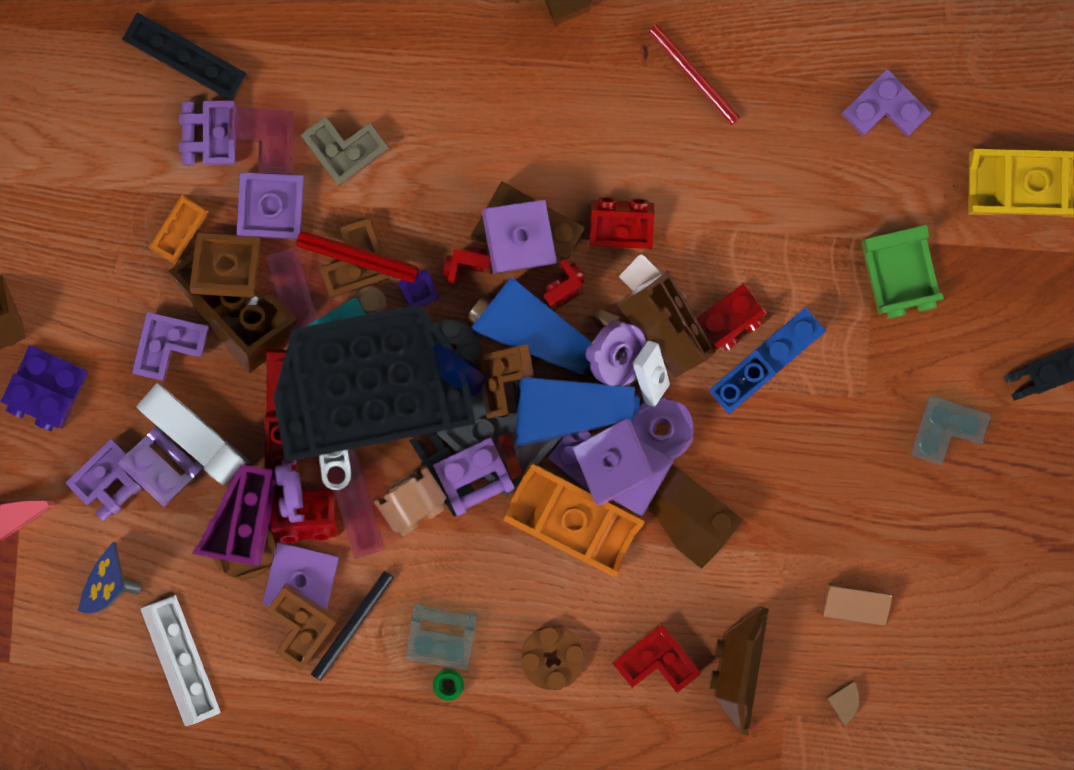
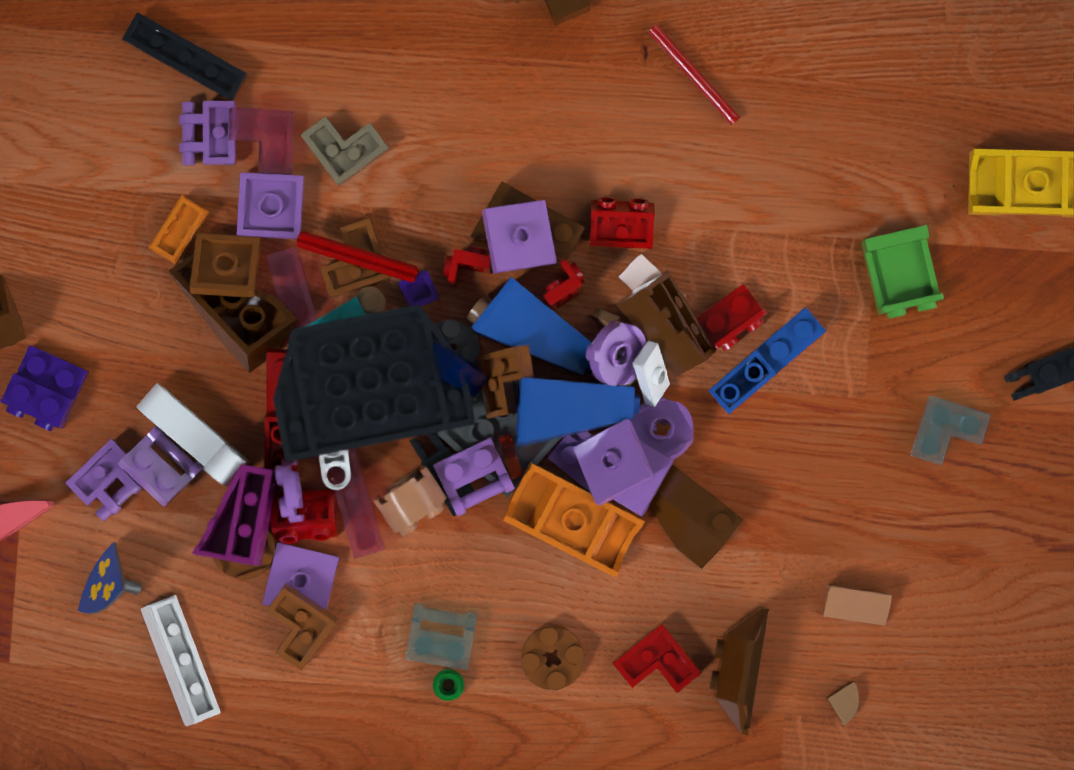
medium lavender plate [132,312,210,381] -> none
black bar [311,571,394,681] -> none
medium lavender plate [841,69,931,137] -> none

